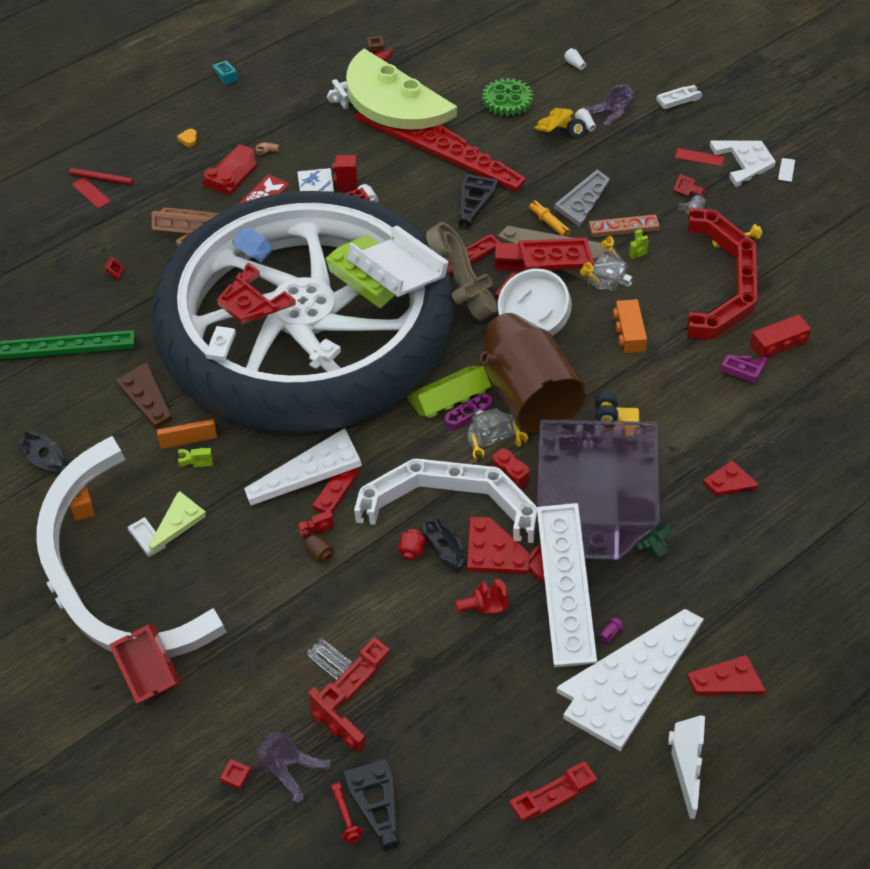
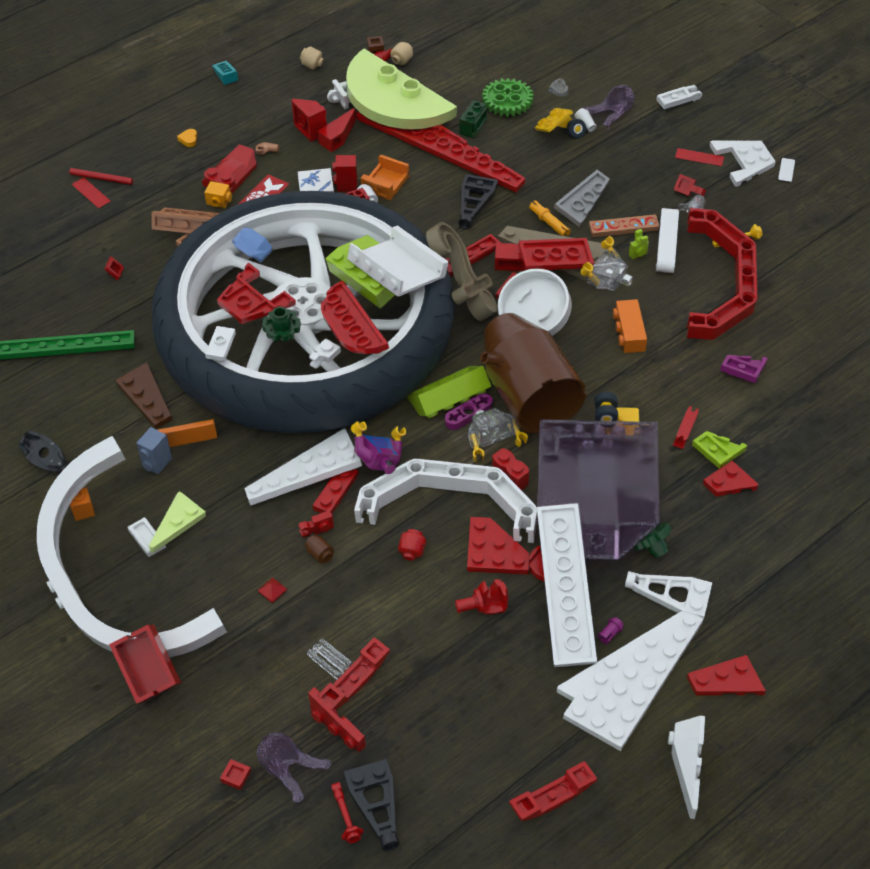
lime plate [178,448,213,467] -> none
black piece [421,516,466,574] -> none
white cone [564,48,586,70] -> none
red brick [750,315,811,358] -> none
none -> sand blue brick [136,427,172,474]
none -> light orange brick [204,181,232,208]
none -> red slope [258,577,287,603]
none -> dark green plant [262,307,301,341]
none -> red slope [291,99,328,142]
none -> tan head [300,47,324,70]
none -> red slope [318,108,356,152]
none -> red plate [321,280,389,354]
none -> magenta torso [351,421,406,474]
none -> orange panel [360,155,409,201]
none -> tan head [390,42,413,65]
none -> dark green window [459,100,488,138]
none -> clear tile [549,79,568,96]
none -> white plate [625,571,712,619]
none -> white beam [656,208,679,273]
none -> red piece [673,406,699,449]
none -> lime wing [692,431,747,469]

